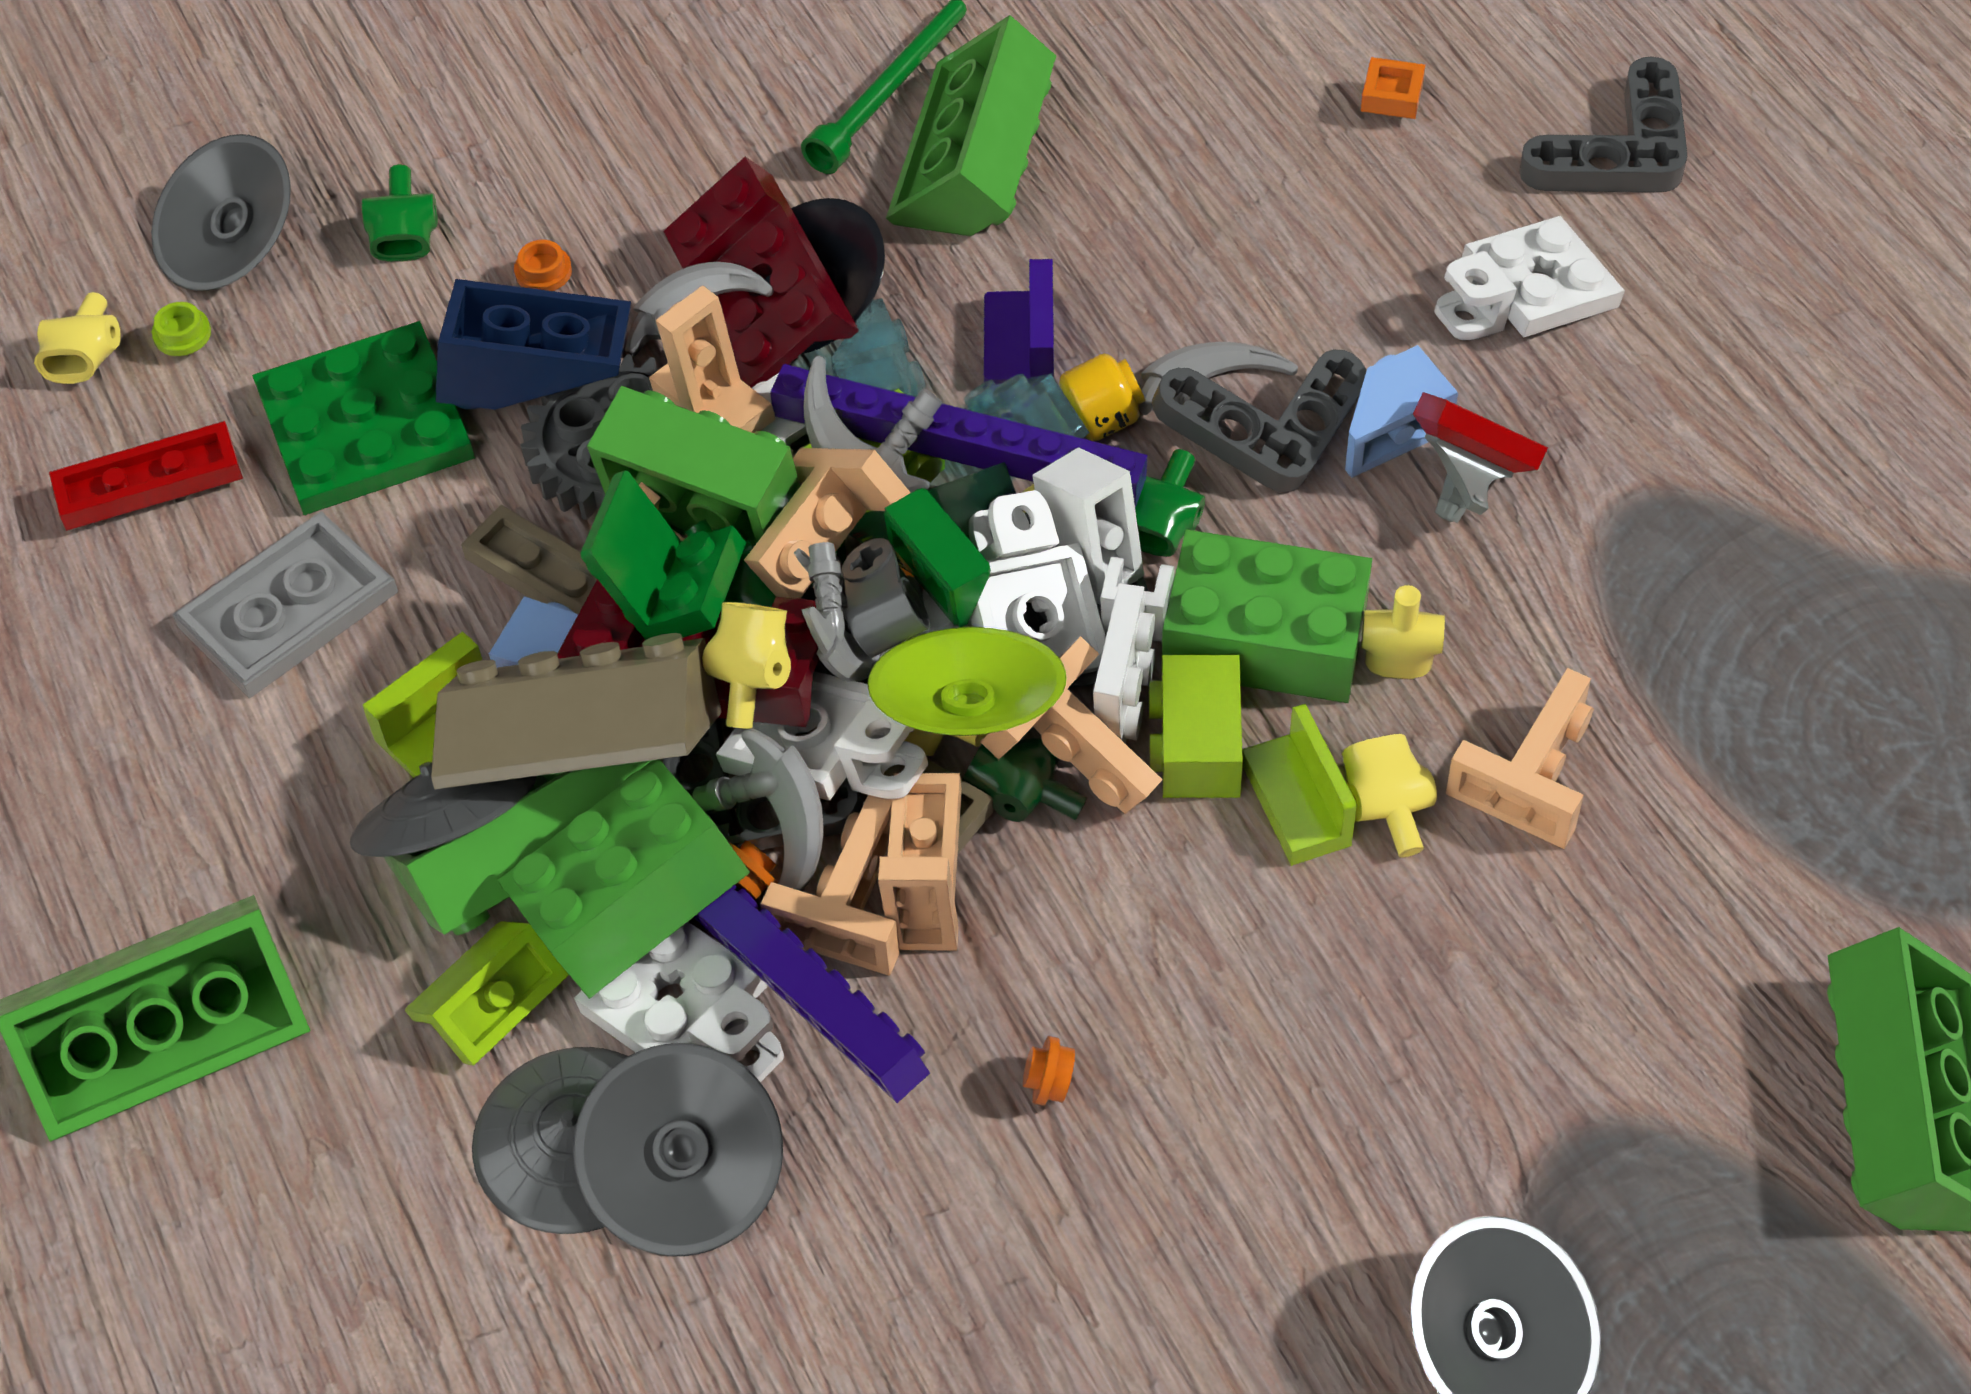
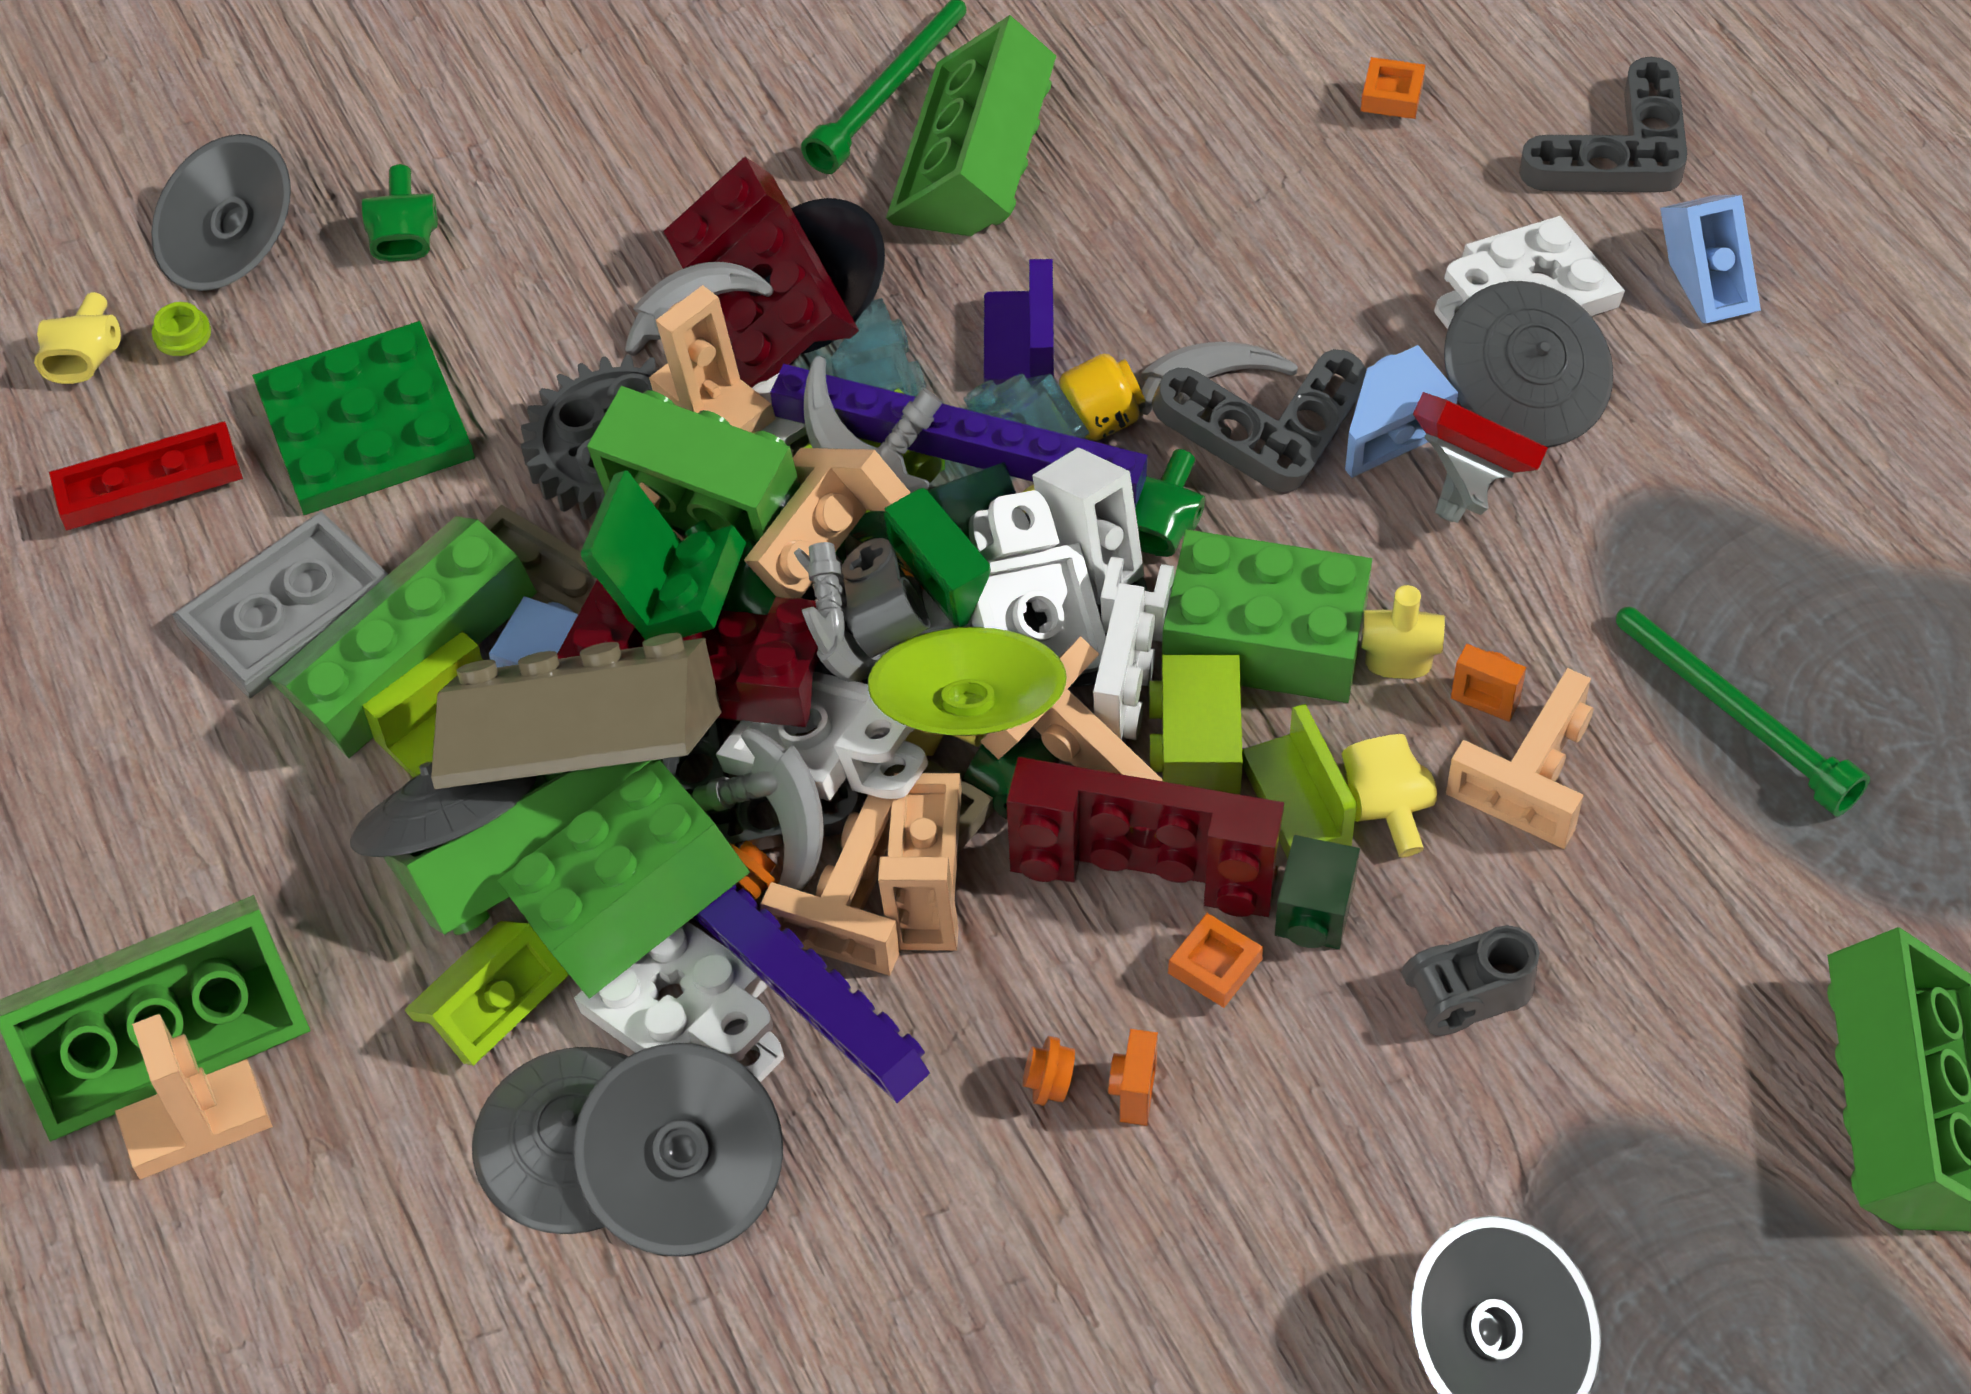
dark blue slope [436,279,631,410] -> none
orange plate [514,239,572,291] -> none
light yellow piece [702,602,791,729] -> none
none -> light nougat bracket [115,1014,273,1180]
none -> bright green slope [269,516,537,758]
none -> dark red piece [1007,757,1284,918]
none -> orange plate [1108,1029,1158,1126]
none -> orange plate [1168,913,1263,1008]
none -> dark green brick [1274,835,1360,950]
none -> dark grey piece [1401,925,1540,1036]
none -> dark grey hat [1444,281,1614,447]
none -> orange plate [1451,644,1527,722]
none -> green piece [1616,607,1870,817]
none -> light blue slope [1660,195,1761,323]

